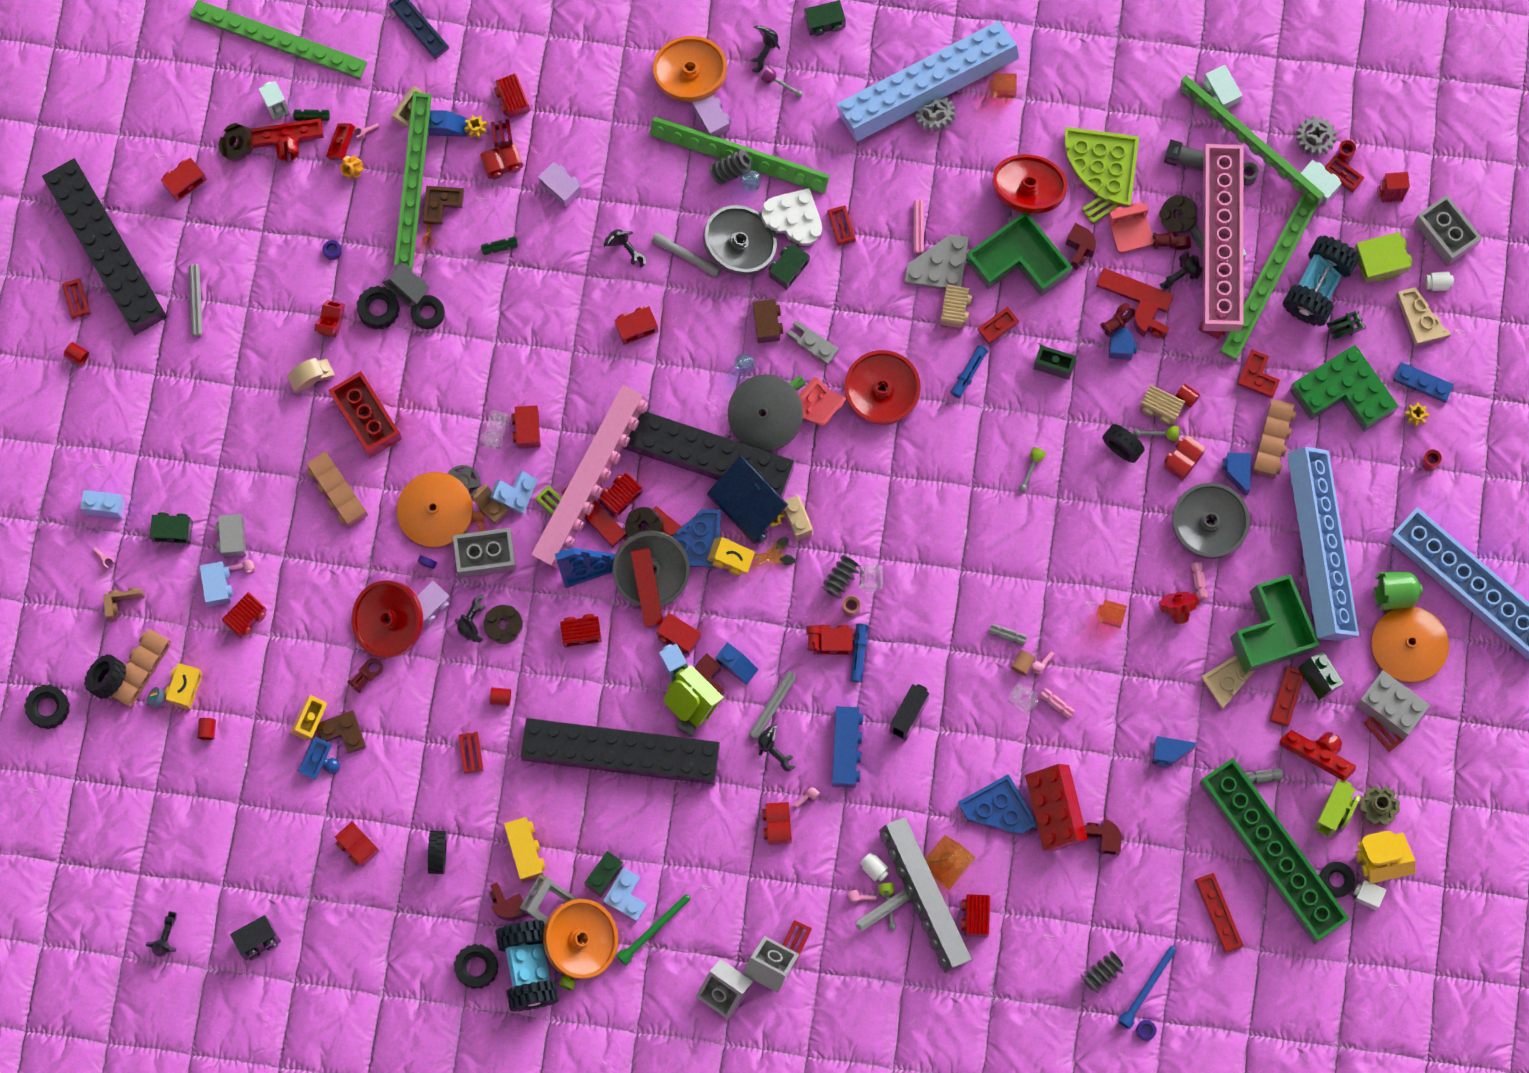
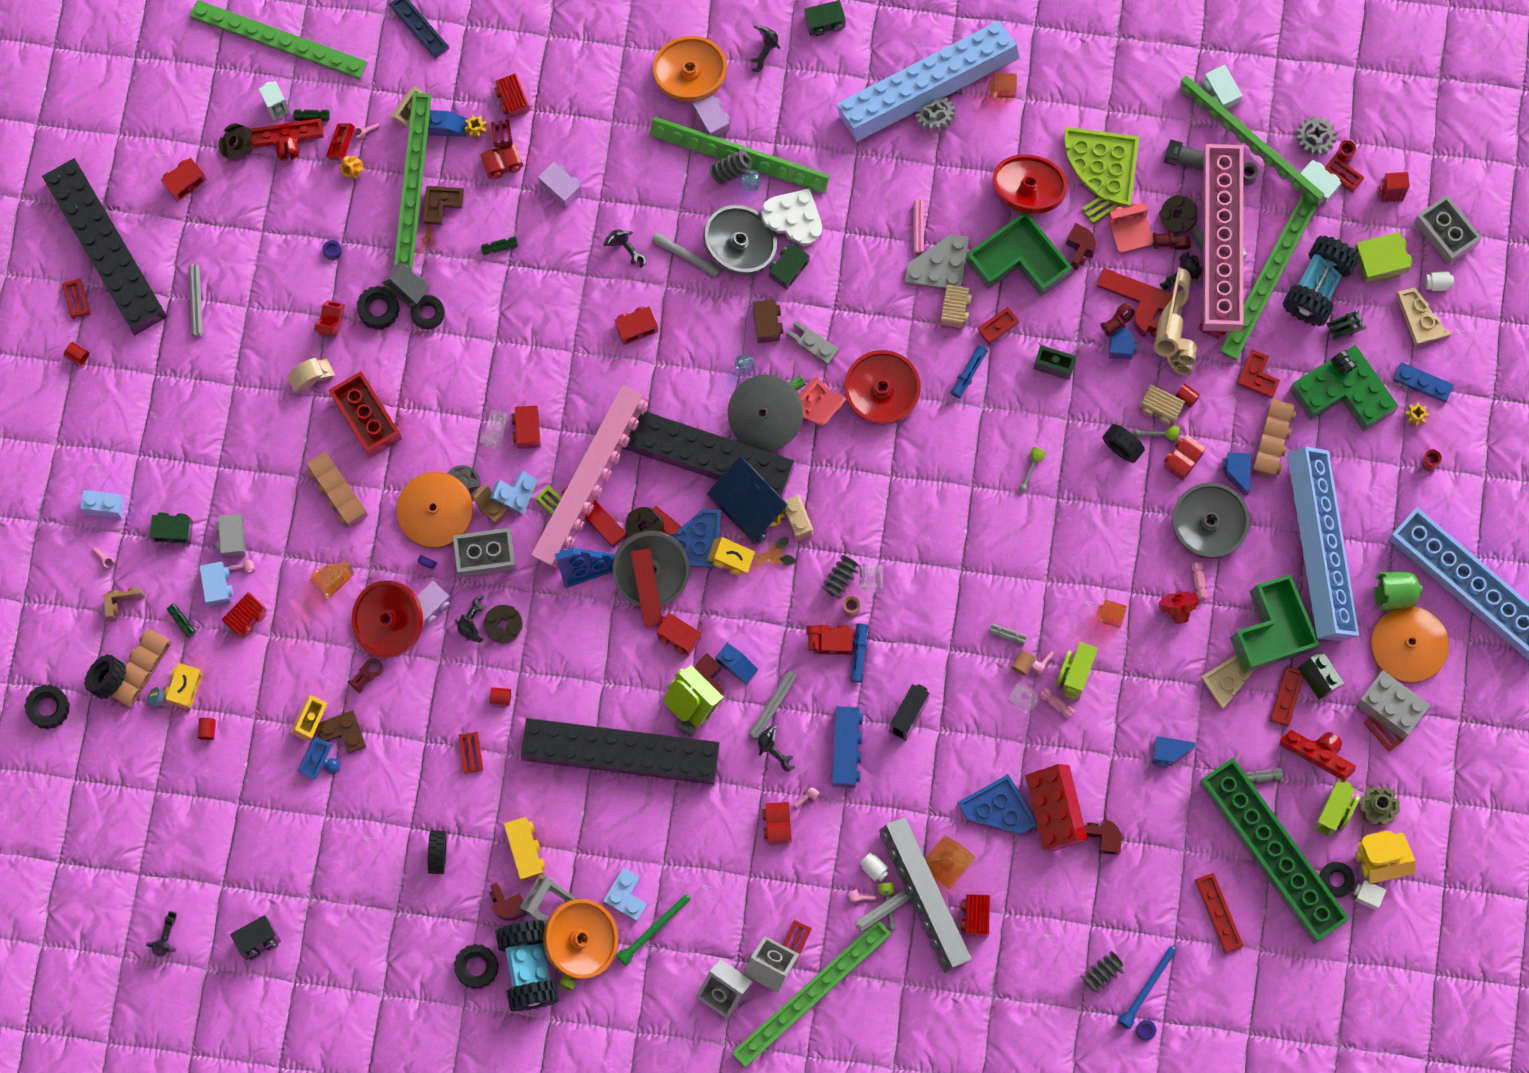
red brick [335,821,379,867] -> none
clear orange hand [473,511,484,532] -> none
red brick [560,614,602,647] -> none
dark green brick [584,851,624,897] -> none
red brick [599,473,643,518] -> none
light blue brick [659,643,688,681] -> none
hinge [761,66,803,98] -> none
red tile [827,205,856,246] -> none
none -> dark green axle [167,603,196,638]
none -> slope [309,561,355,600]
none -> bright green plate [732,920,892,1068]
none -> lime brick [1056,642,1098,700]
none -> tan panel [1154,268,1197,376]
none -> black wheel [1330,350,1357,376]

